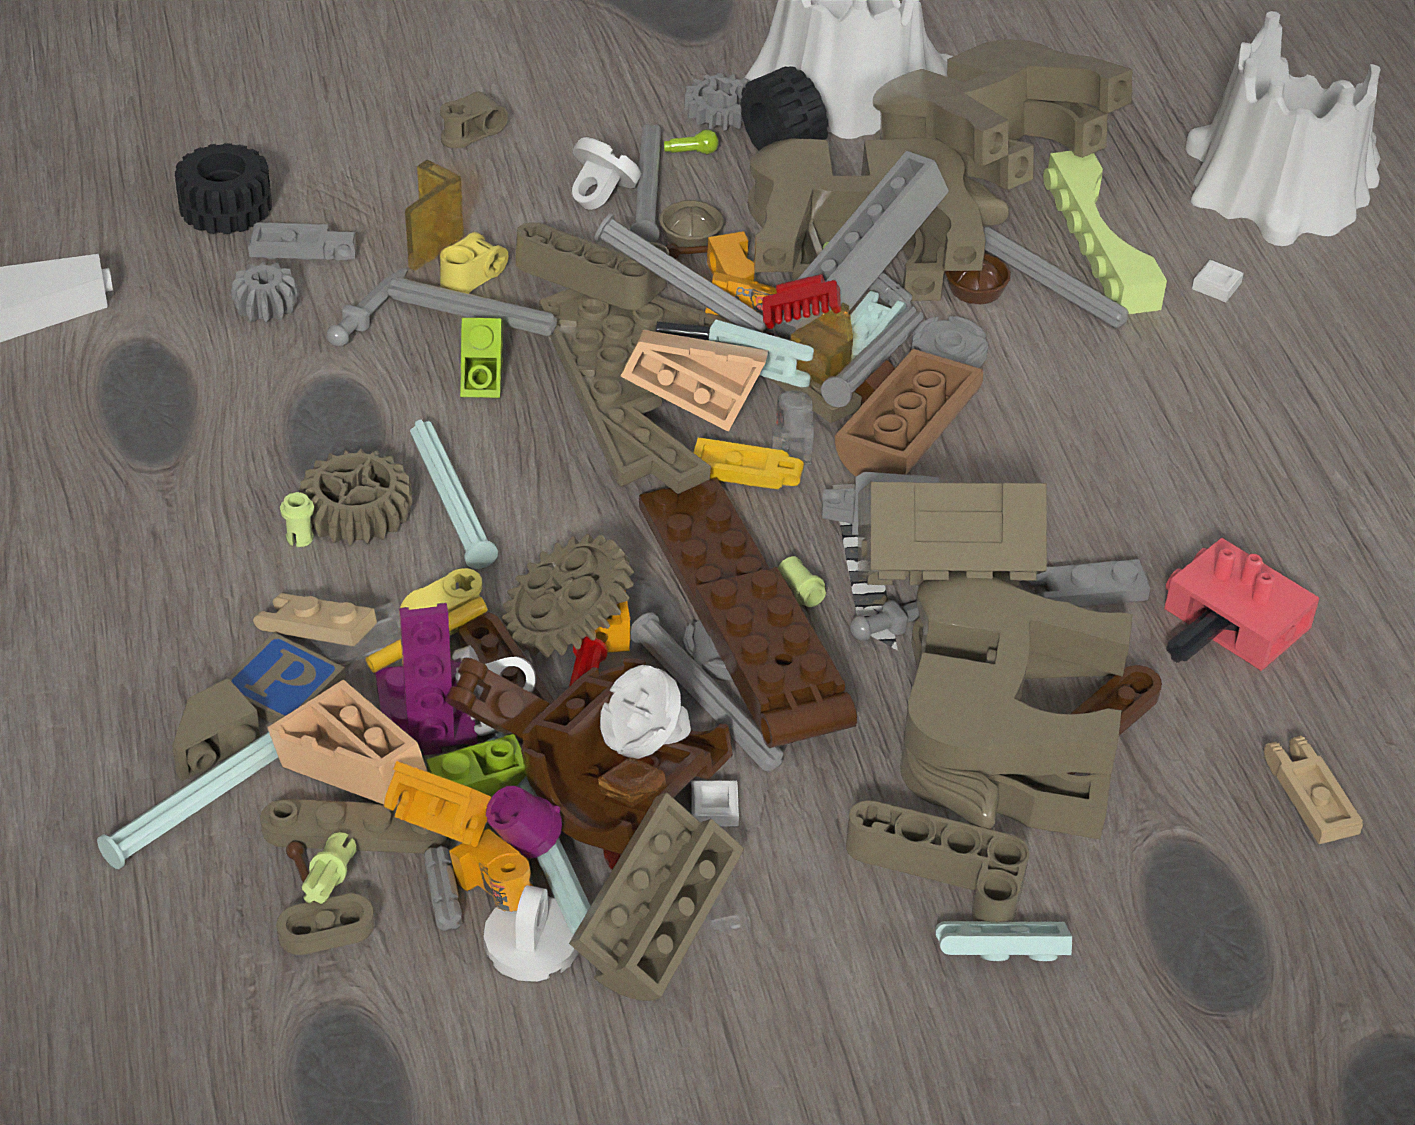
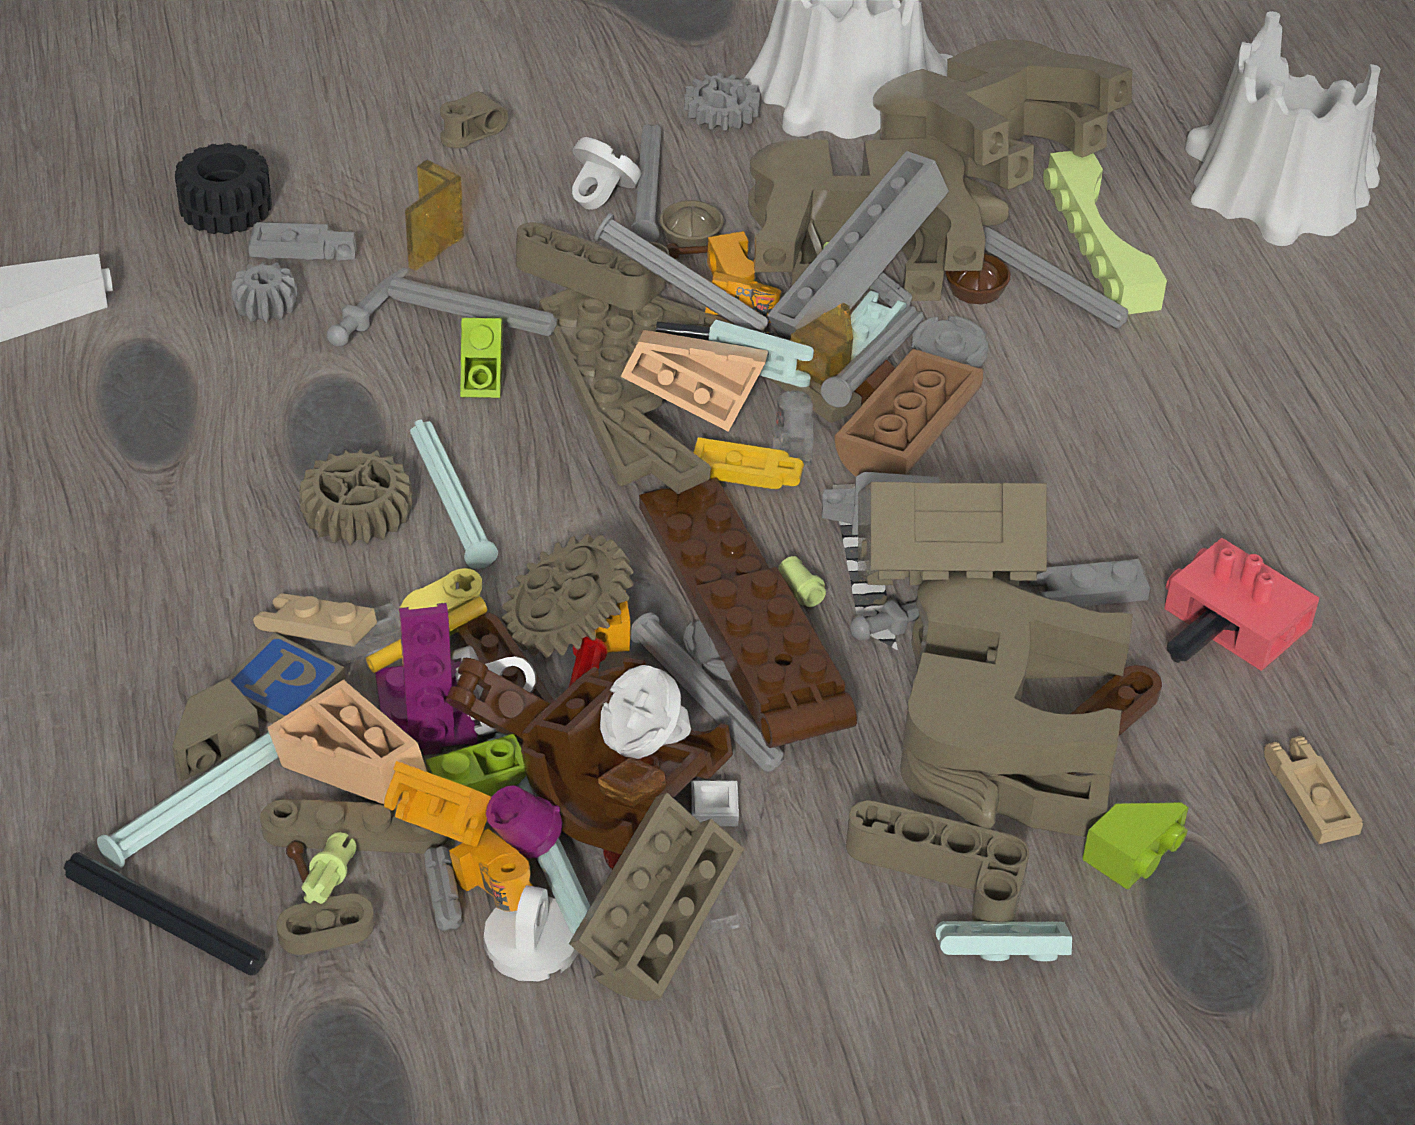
yellowish green pin [280,492,314,547] -> none
light yellow piece [440,232,509,294] -> none
lime piece [664,129,719,155] -> none
black tyre [740,66,829,151] -> none
red piece [762,274,841,329] -> none
white tile [1192,260,1244,302] -> none
none -> black axle [63,852,266,976]
none -> lime slope [1082,802,1189,890]

